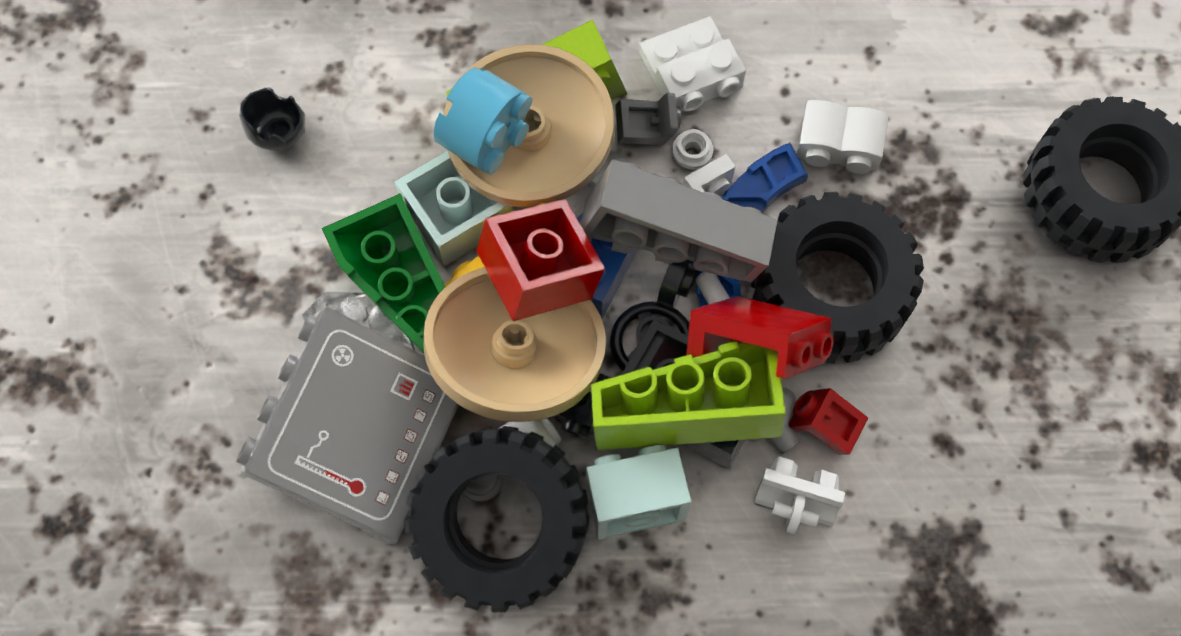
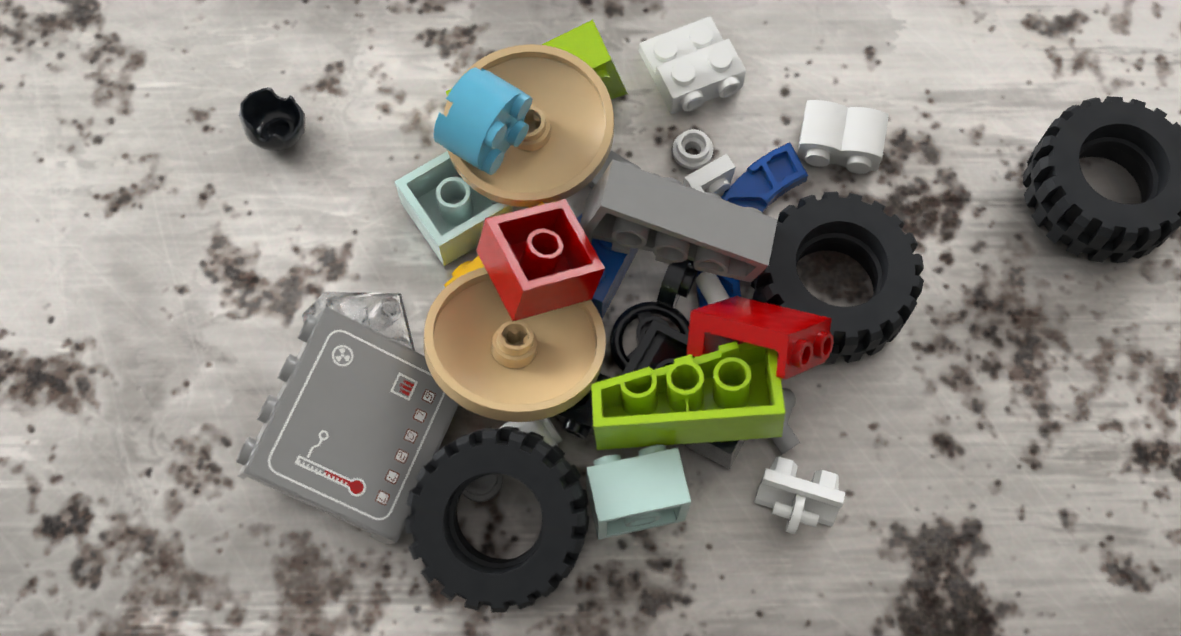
green wedge [321,193,445,354] -> none
dark grey bracket [615,93,681,145] -> none
red bracket [788,388,869,455] -> none

